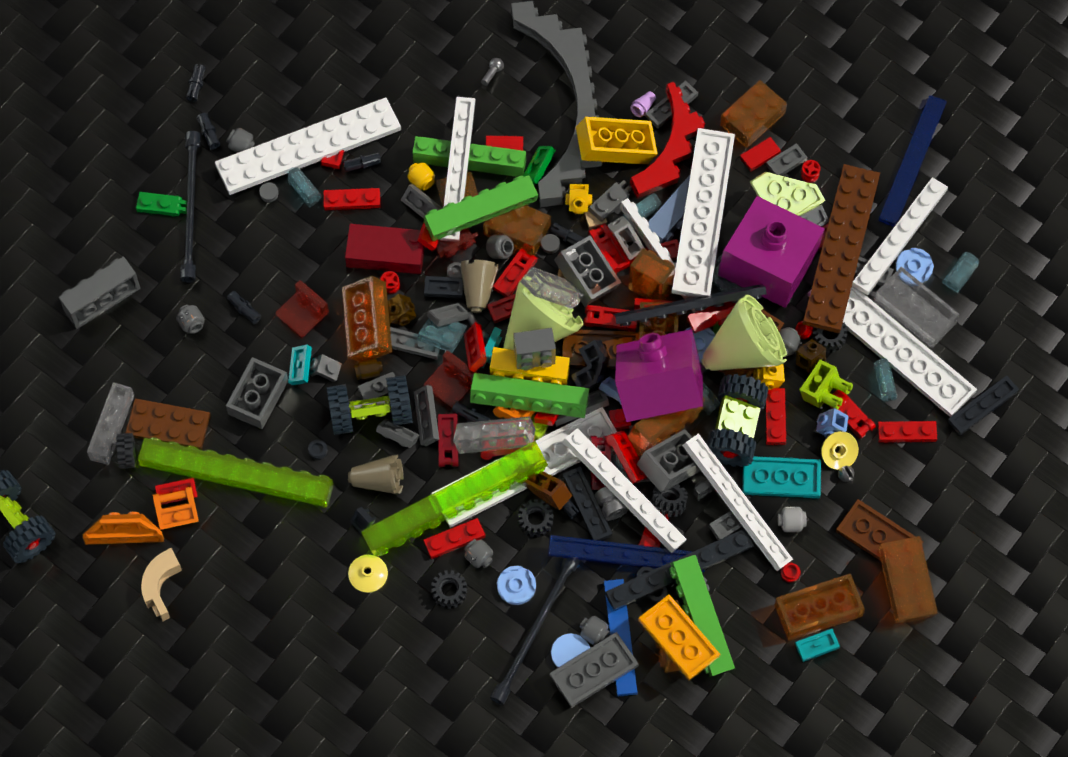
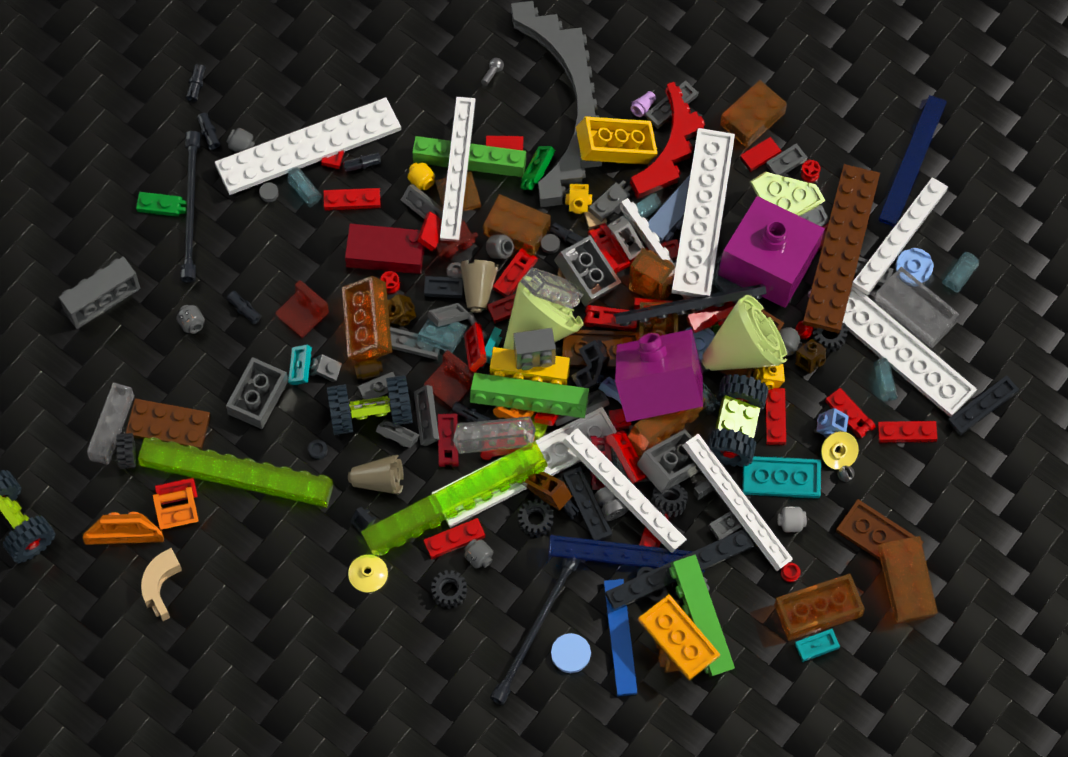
bright green brick [424,175,538,241] -> none
light blue tile [497,566,536,605] -> none
dark grey plate [550,632,639,708] -> none
dark grey head [579,616,610,645] -> none
lime brick [800,360,853,410] -> none

